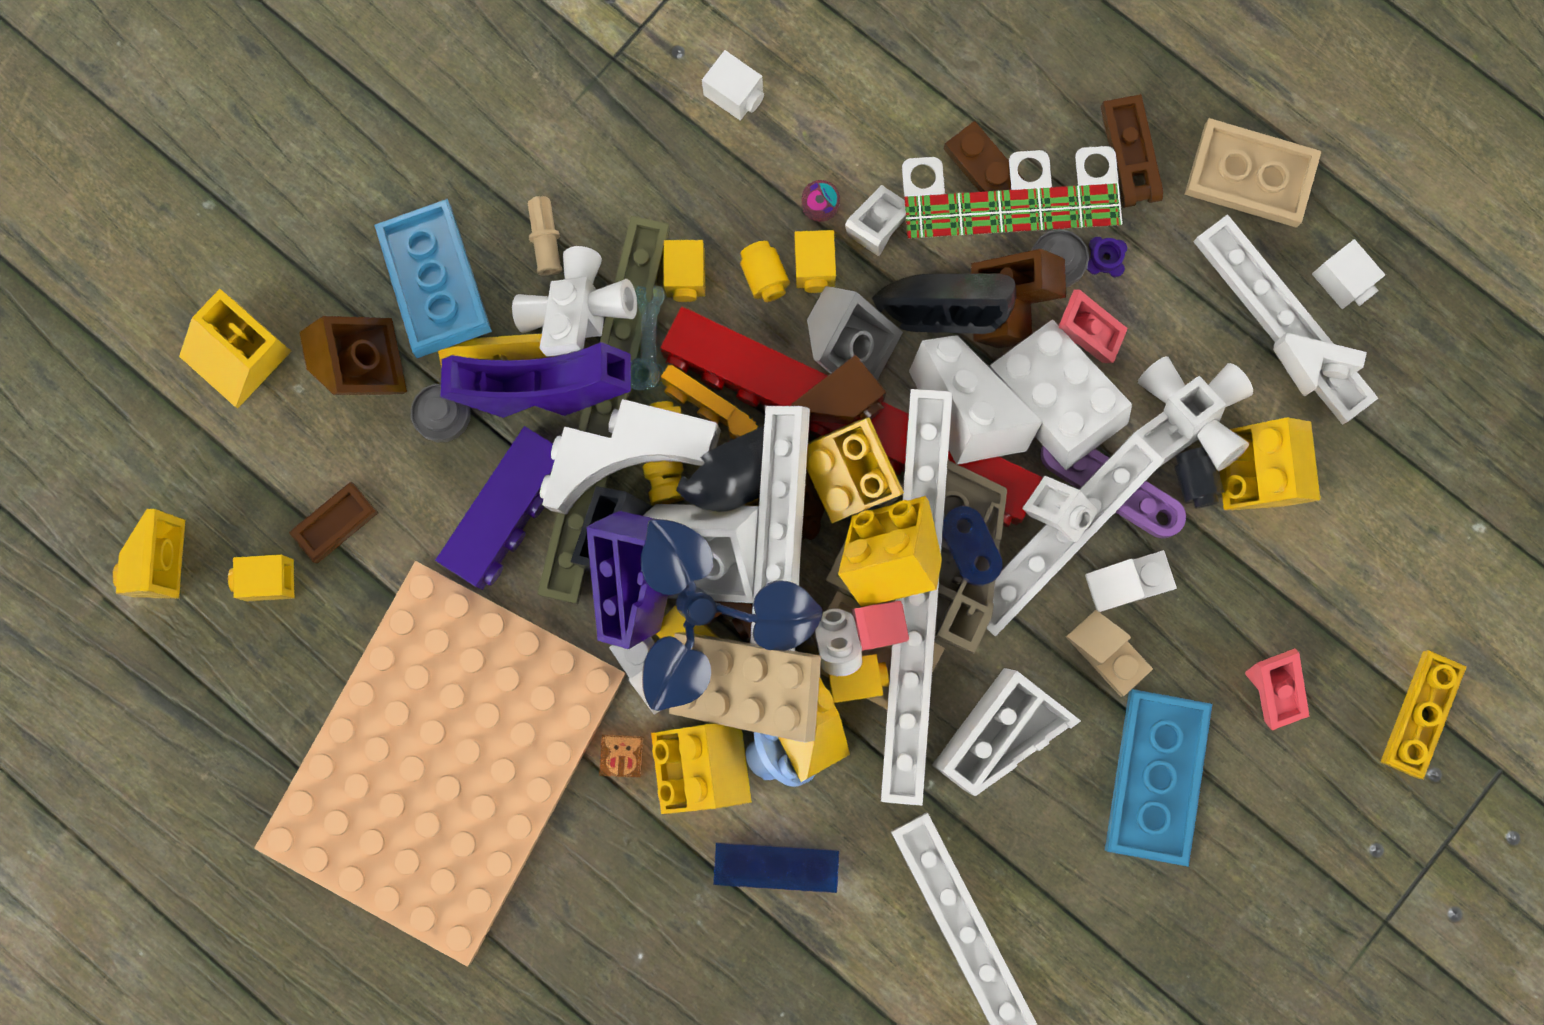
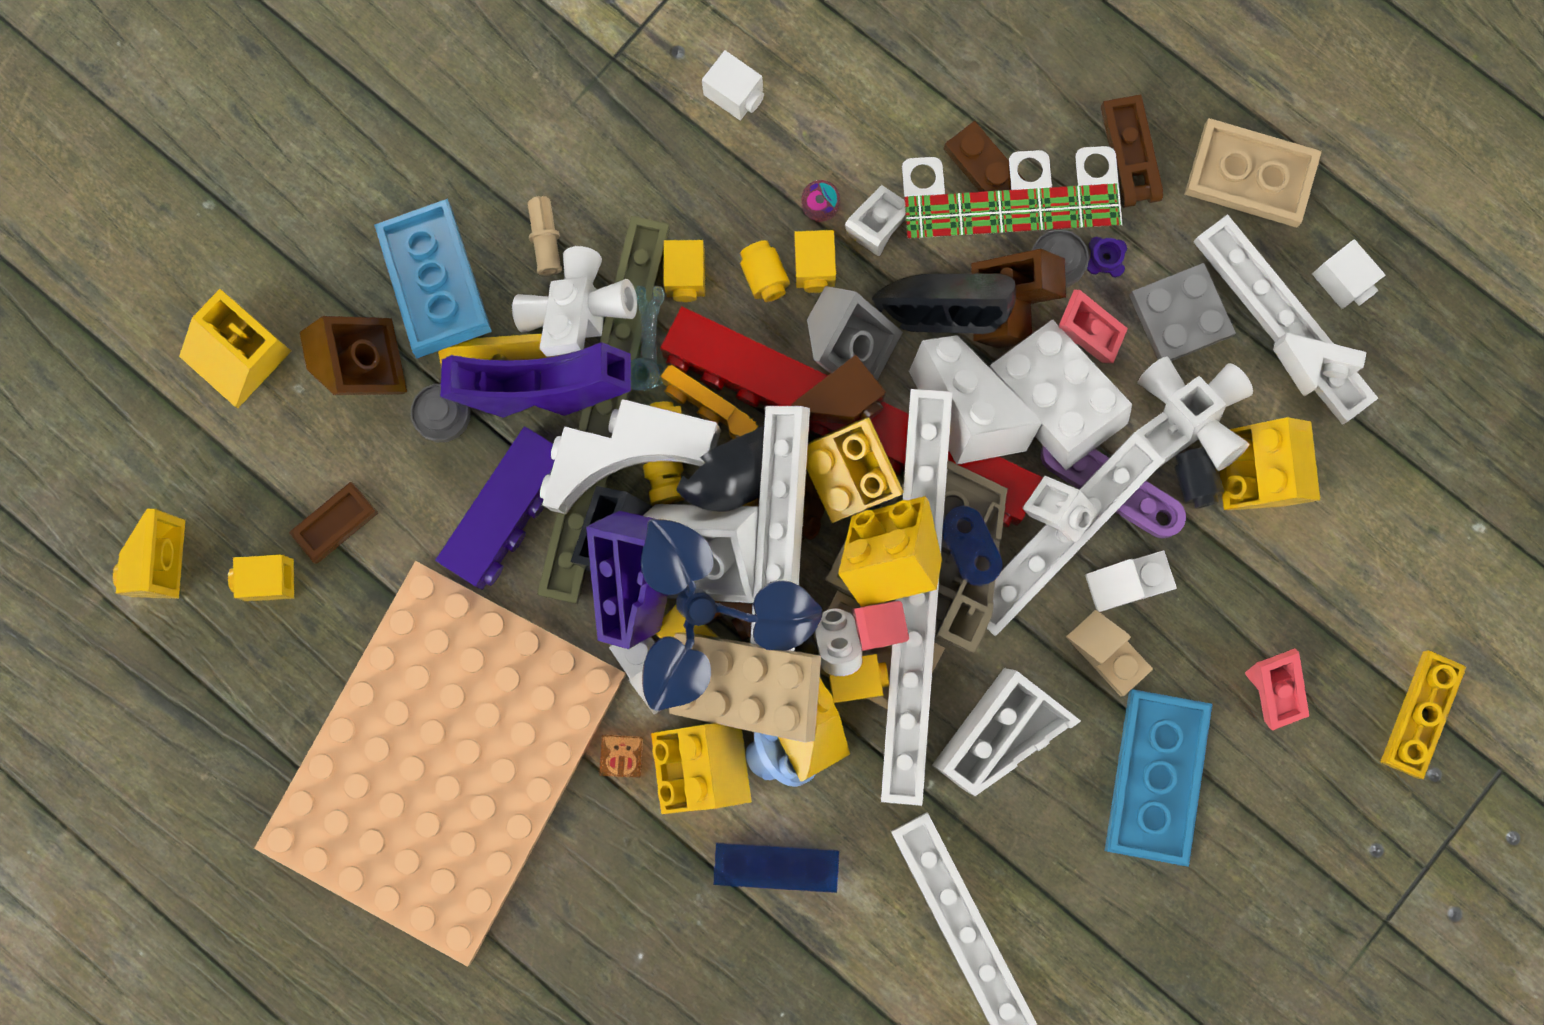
none -> light grey plate [1129,263,1236,361]

